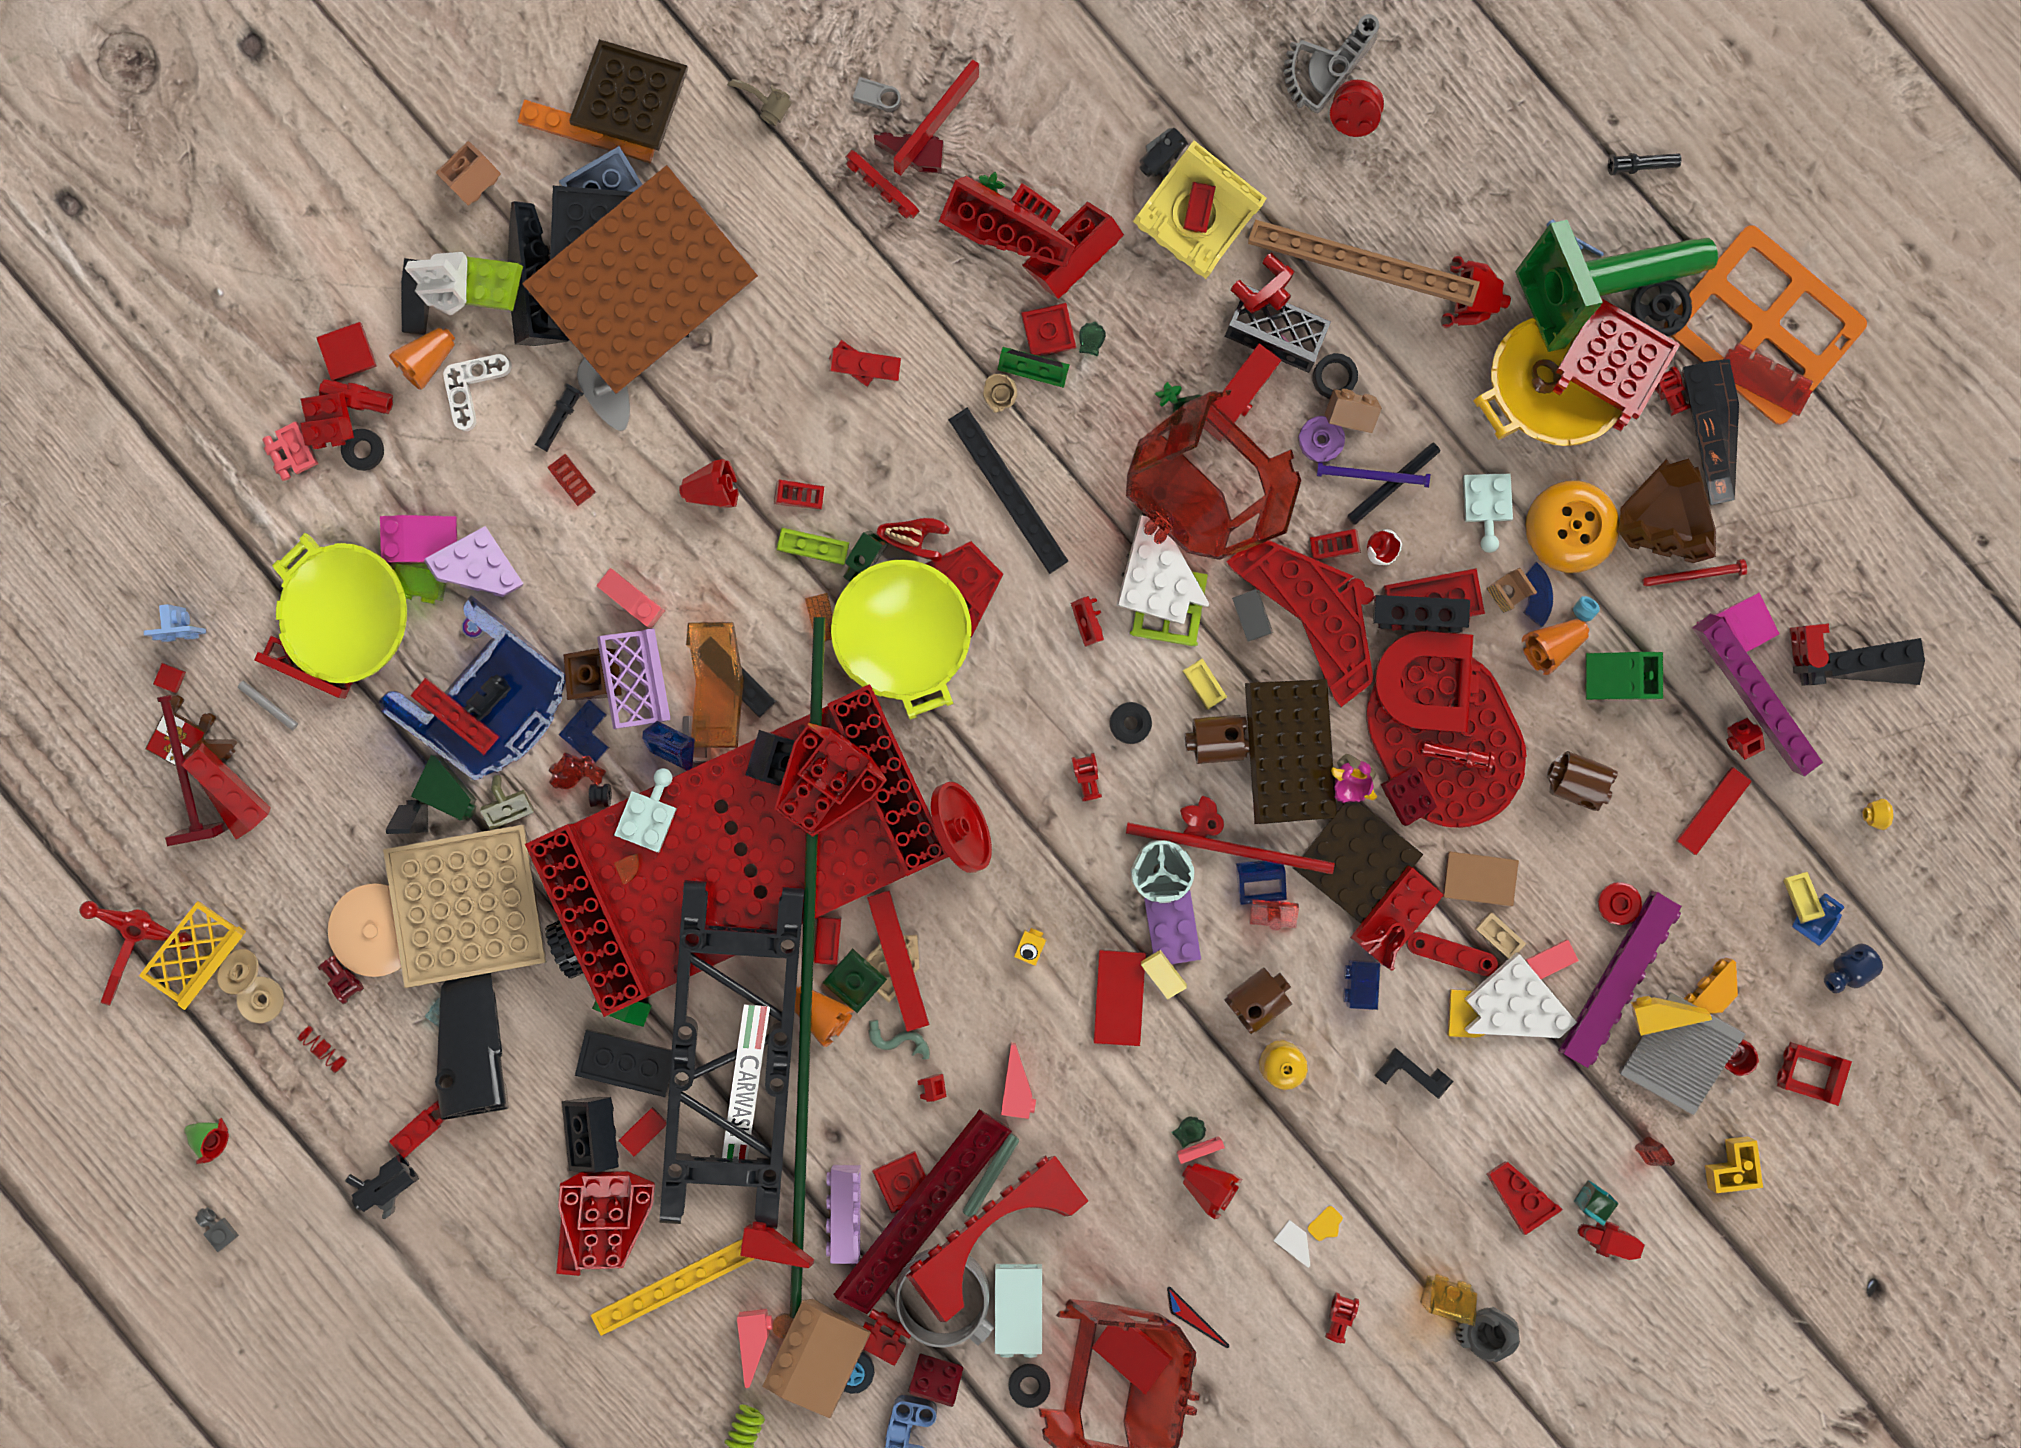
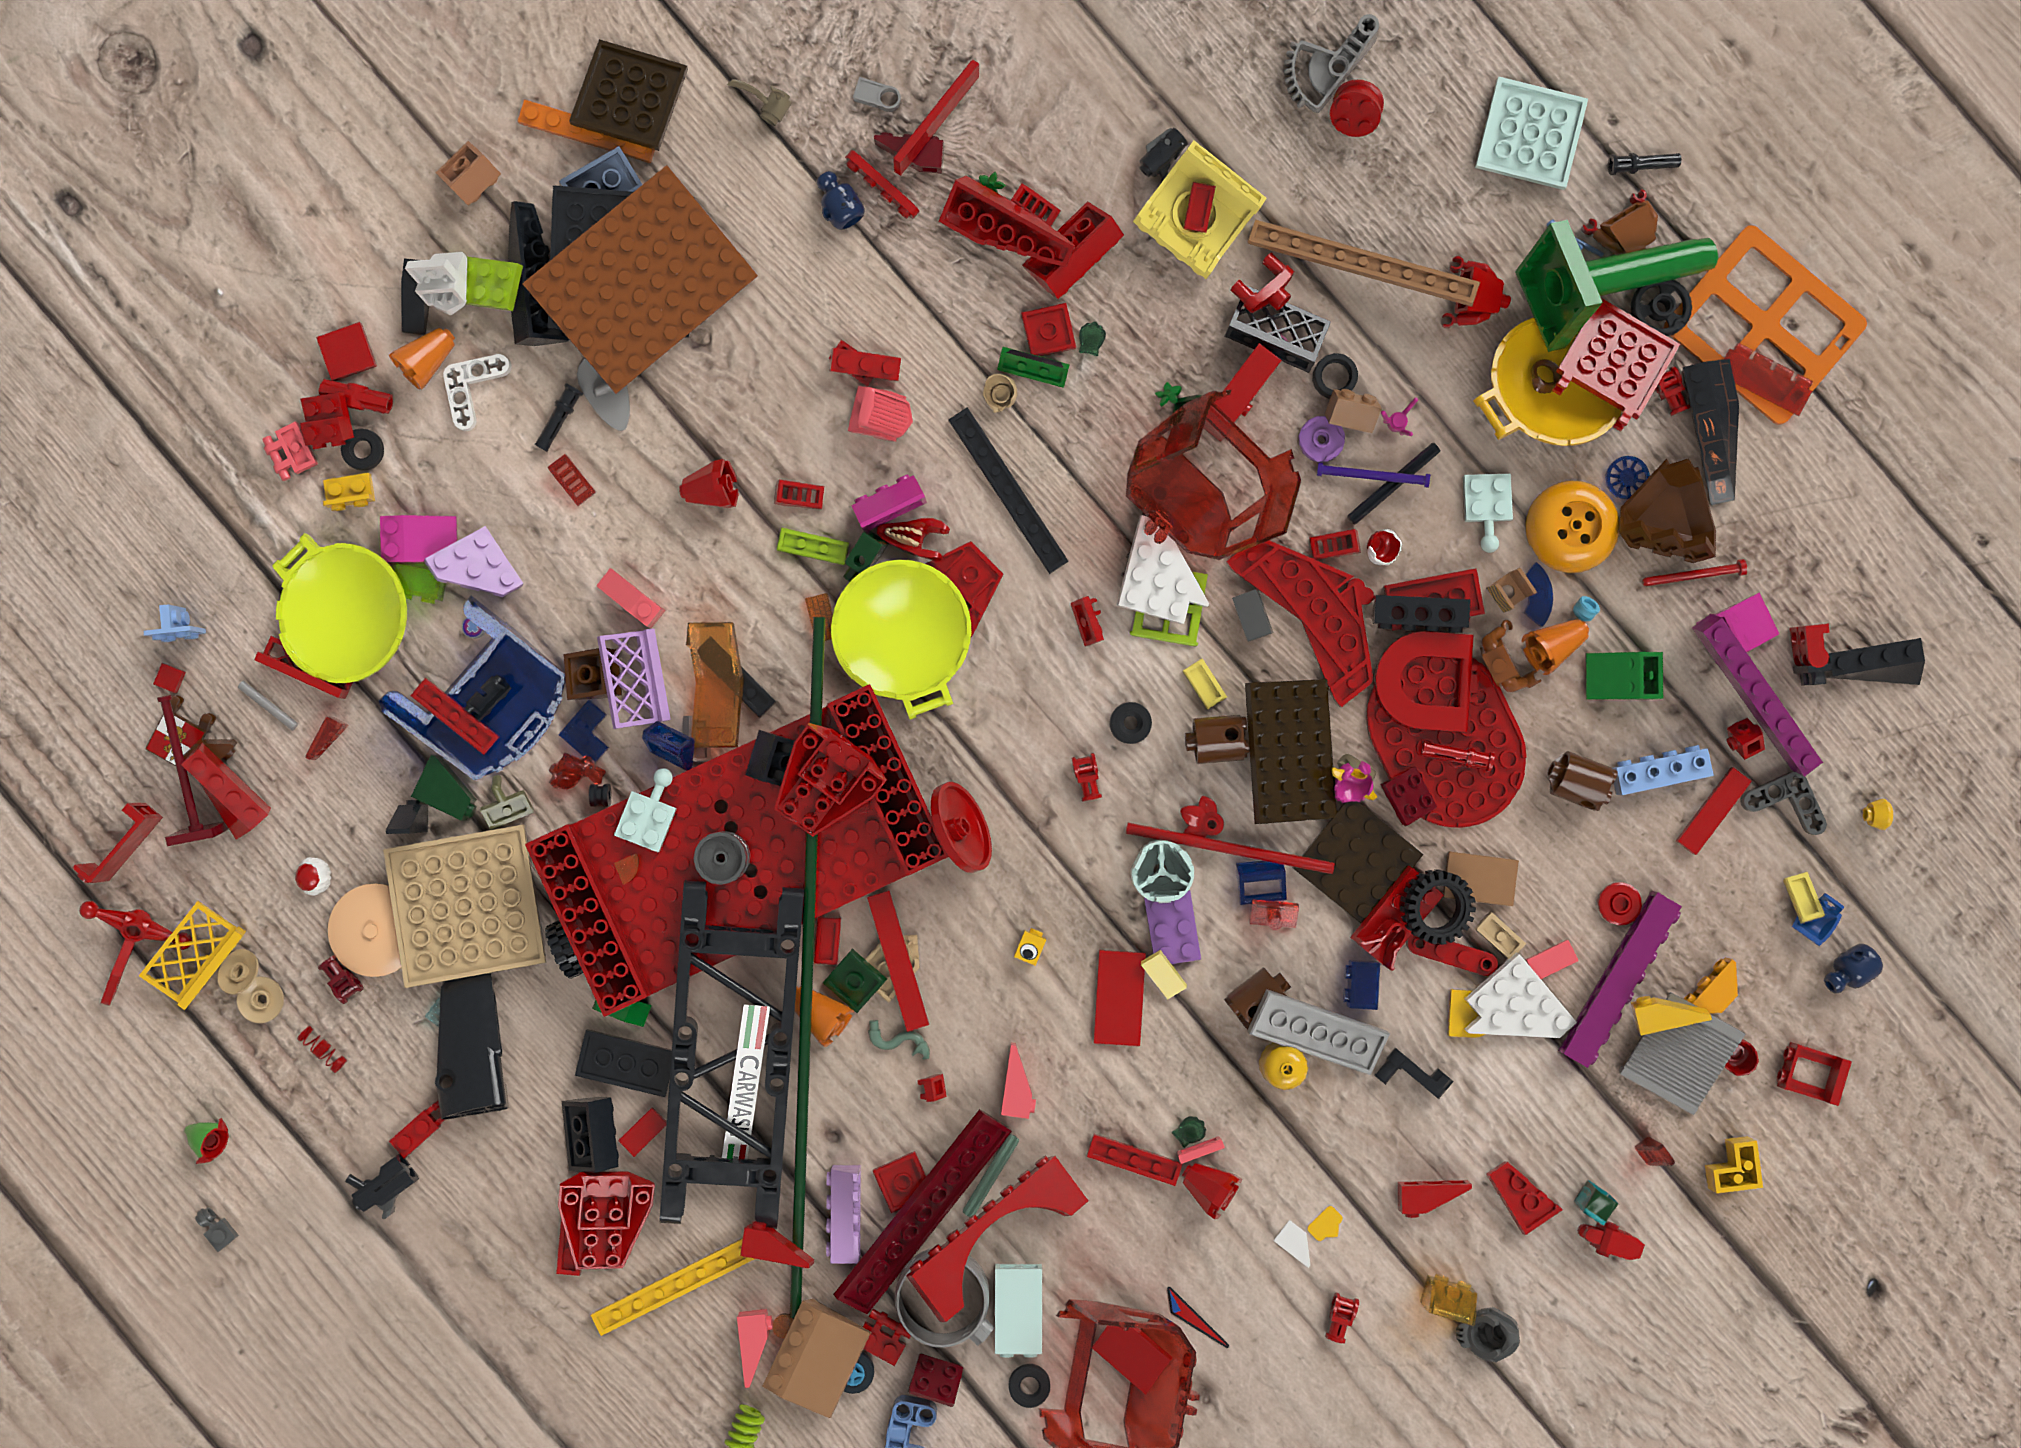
none -> red panel [73,803,163,883]
none -> hair [295,857,331,896]
none -> clear red slope [305,716,348,760]
none -> yellow bracket [323,473,375,511]
none -> dark grey wheel [694,831,751,885]
none -> dark blue piece [816,171,865,230]
none -> coral piece [848,386,913,442]
none -> dark pink slope [851,474,927,532]
none -> red plate [1086,1133,1183,1186]
none -> light grey tile [1247,989,1390,1075]
none -> dark pink plant [1381,397,1418,436]
none -> red slope [1398,1180,1472,1218]
none -> black tyre [1400,869,1476,945]
none -> light aqua plate [1475,77,1588,190]
none -> dark orange torso [1480,620,1541,692]
none -> dark orange torso [1582,190,1658,255]
none -> clear blue wheel [1605,456,1650,500]
none -> light blue brick [1612,745,1714,795]
none -> dark grey beam [1740,772,1827,835]

